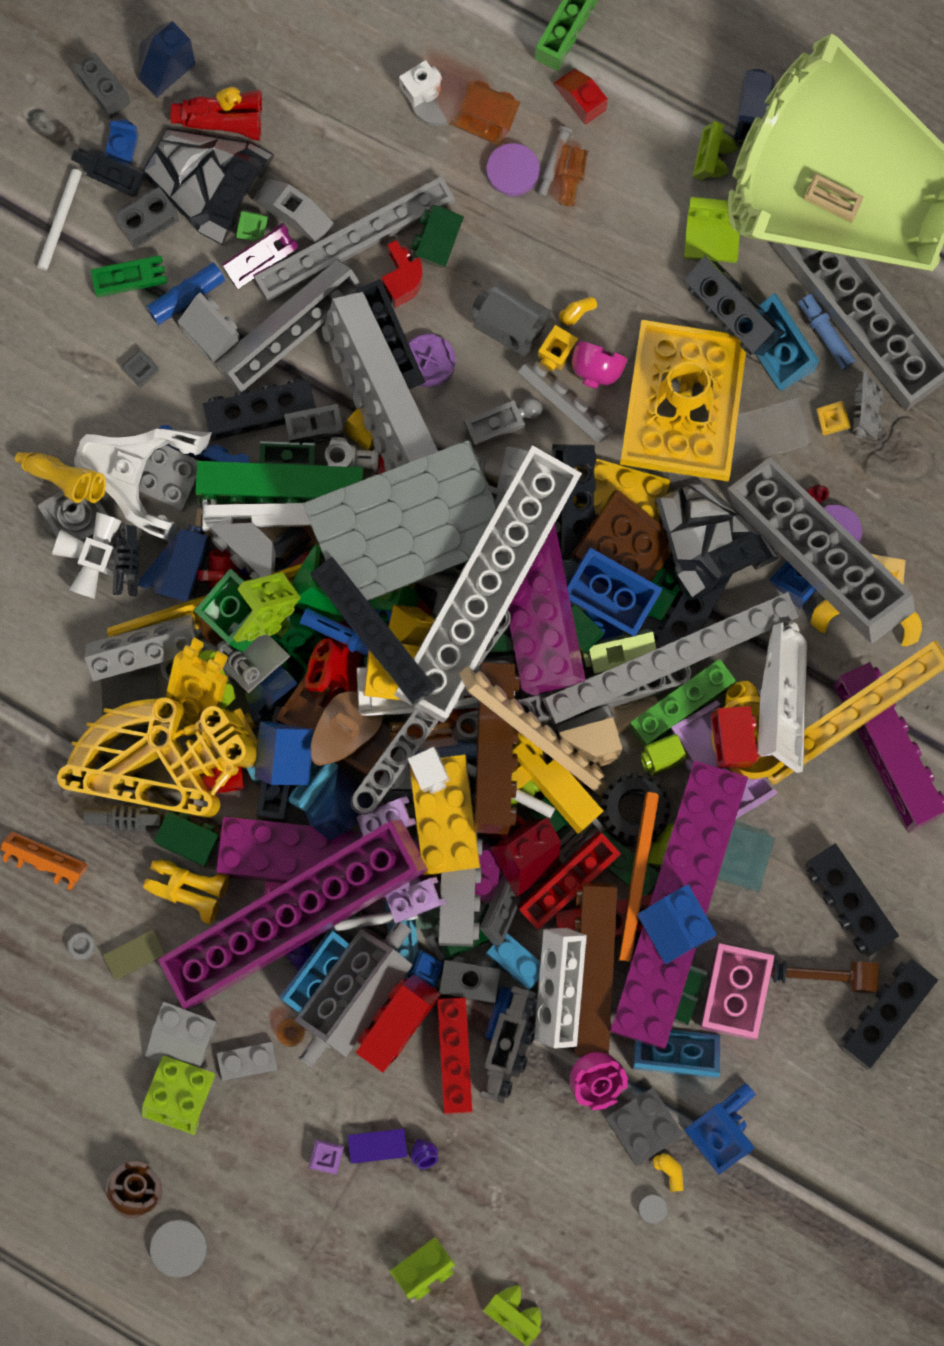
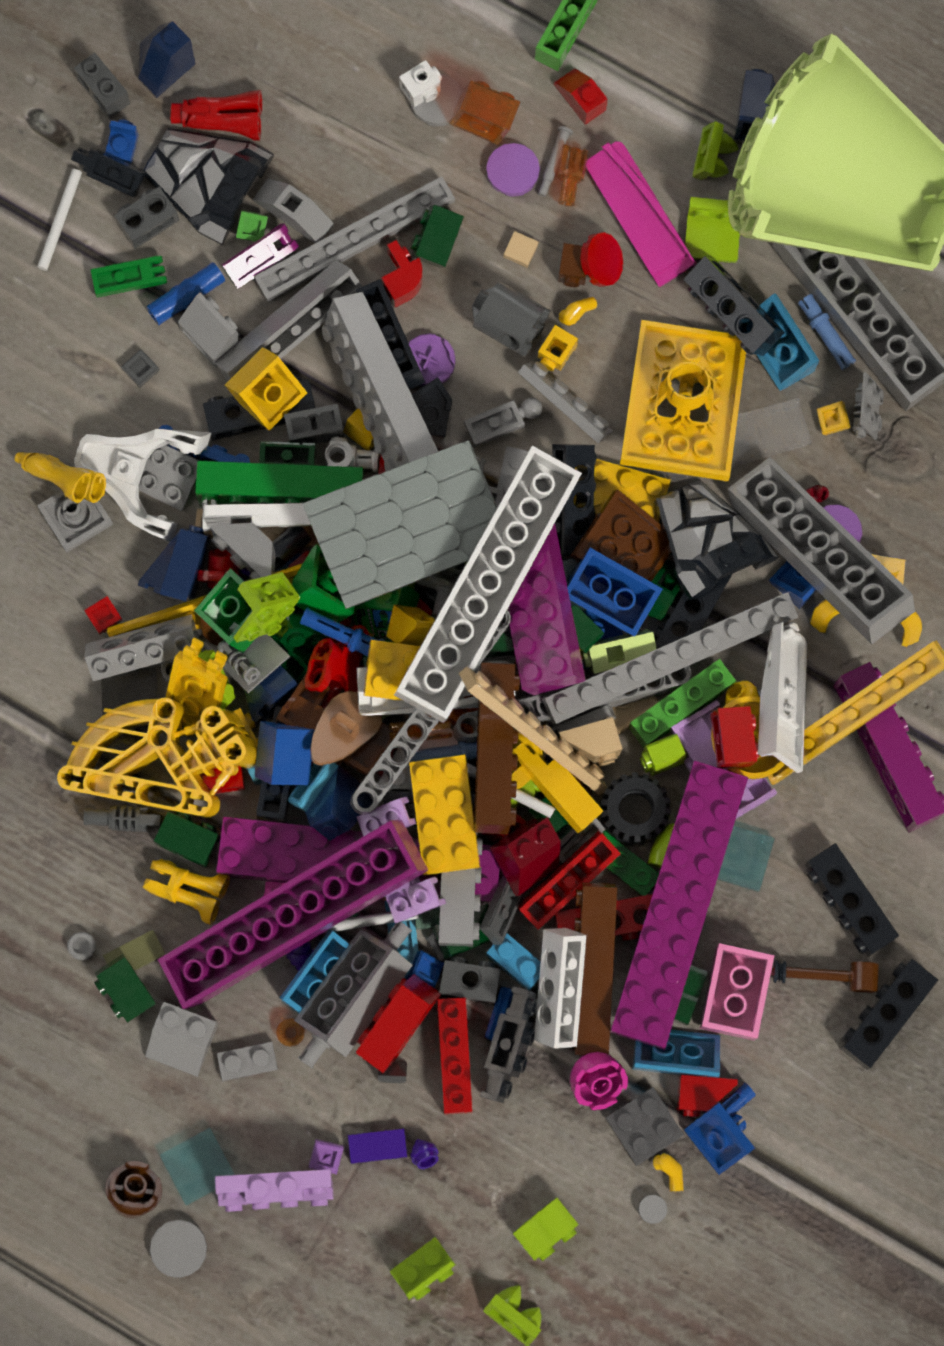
orange plate [0,831,88,890] -> none
white brick [52,512,140,599] -> none
black hinge [113,525,140,597] -> none
lime bracket [142,1056,215,1136] -> none
yellow arm [216,86,241,111] -> none
black tile [310,556,436,706] -> none
white brick [408,747,451,794] -> none
dark pink cylinder [572,341,628,389] -> none
orange tile [617,792,659,961] -> none
blue slope [637,884,717,965] -> none
tan tile [803,173,863,223] -> none
none -> red plate [84,596,123,635]
none -> dark green brick [94,954,156,1023]
none -> clear light blue tile [160,1128,235,1206]
none -> lavender bracket [215,1169,334,1212]
none -> yellow slope [225,347,307,431]
none -> dark grey slope [378,1061,407,1084]
none -> black plate [411,377,453,438]
none -> tan tile [503,231,539,268]
none -> lime brick [513,1197,579,1261]
none -> reddish brown brick [558,243,586,287]
none -> red tile [580,232,623,287]
none -> dark pink piece [586,142,697,287]
none -> red slope [677,1075,738,1117]

